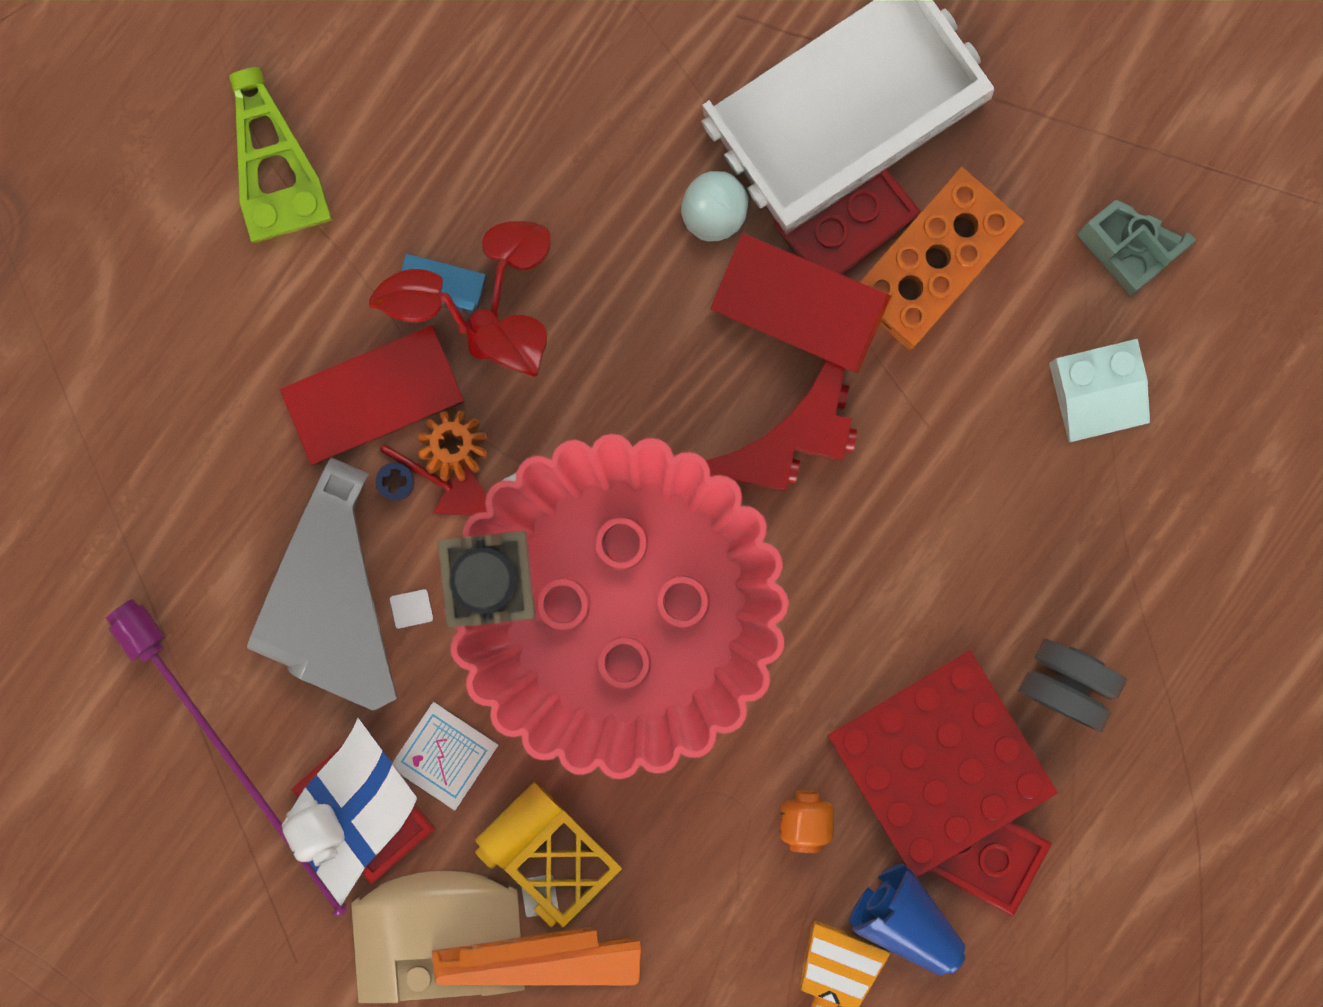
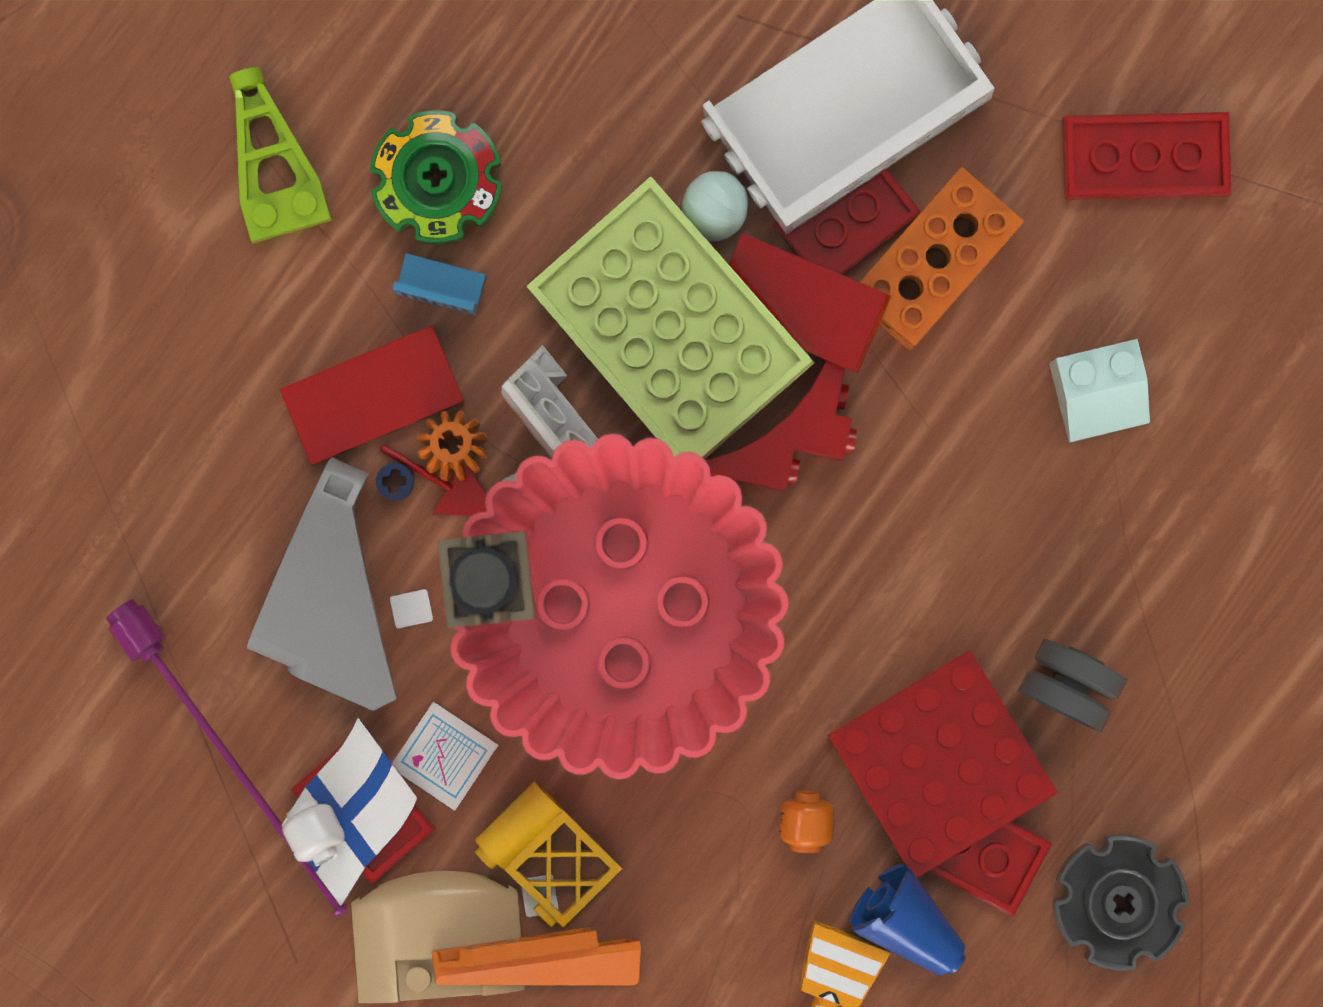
red plant [369,221,551,377] -> none
sand green slope [1077,200,1196,296] -> none
none -> green piece [370,110,503,245]
none -> white wedge [501,345,598,459]
none -> yellowish green plate [527,177,814,459]
none -> dark grey piece [1052,834,1189,971]
none -> red tile [1062,112,1232,200]

